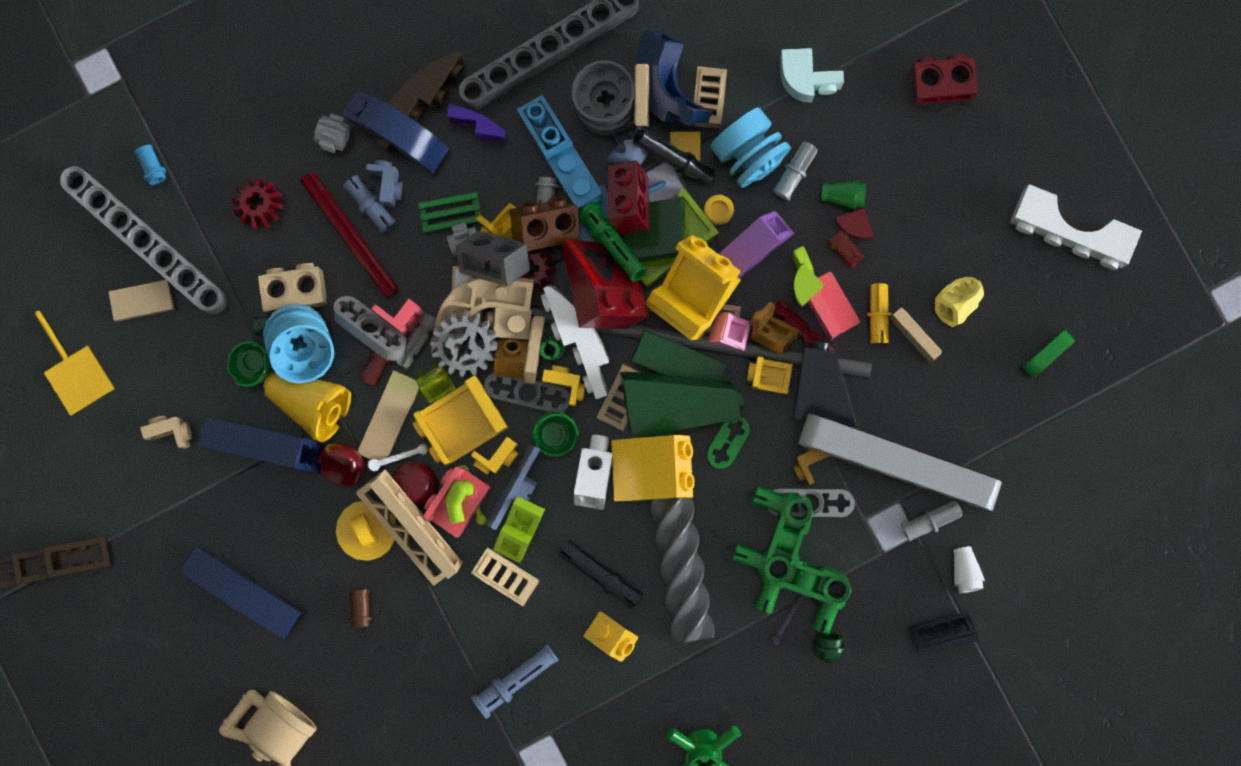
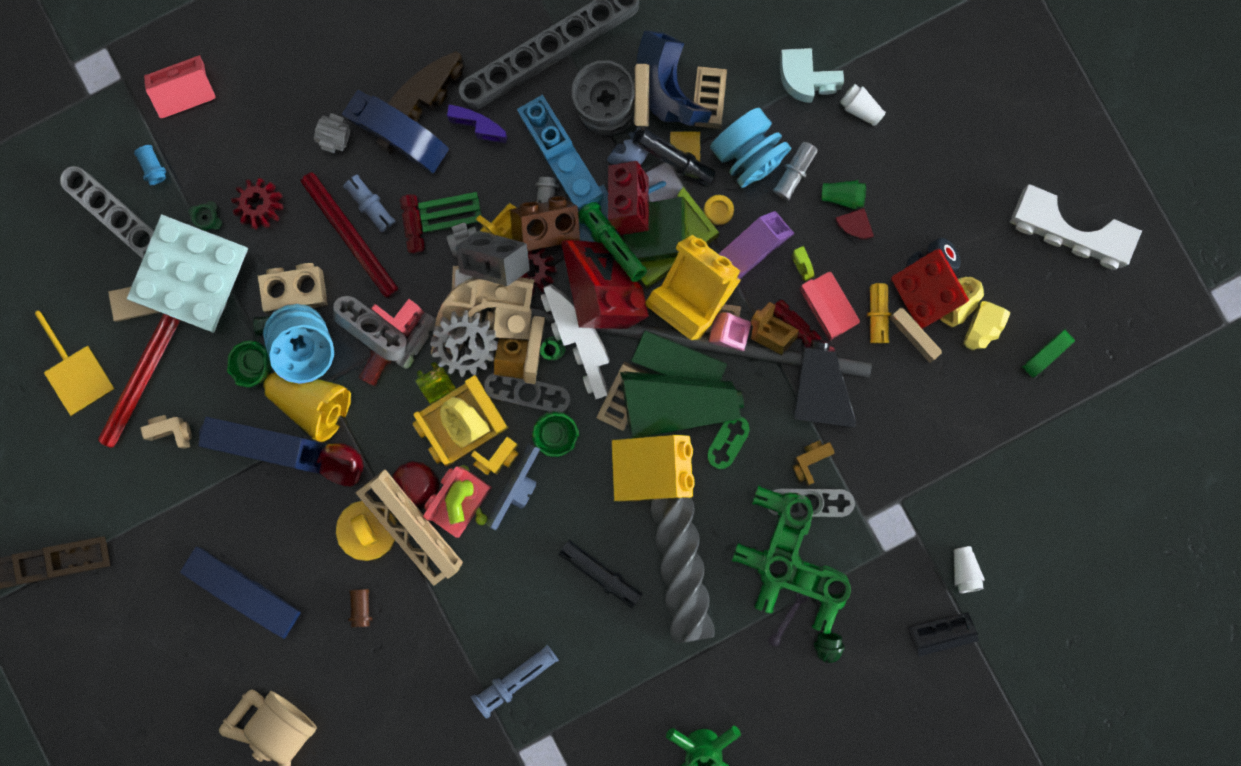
tan tile [357,370,422,466] -> none
sand blue bracket [365,160,402,208] -> none
white hinge [367,444,429,471] -> none
tan slope [471,548,540,606] -> none
lime slope [493,496,545,563] -> none
yellow bracket [542,365,585,407] -> none
white torso [574,435,613,510] -> none
yellow bracket [583,611,638,662] -> none
yellow bracket [747,357,793,395] -> none
lime tile [794,263,825,307] -> none
light grey beam [798,414,1002,511] -> none
clear red pin [828,229,866,268] -> none
light grey axle [901,501,963,542] -> none
dark red brick [910,54,978,105] -> none
none -> red axle [98,314,180,448]
none -> light aqua plate [127,214,248,333]
none -> coral panel [144,55,215,118]
none -> dark green plate [188,201,222,231]
none -> dark red axle [400,194,425,254]
none -> light yellow rock [440,397,491,449]
none -> white cone [840,84,886,126]
none -> red plate [891,238,969,329]
none -> light yellow rock [964,301,1010,351]

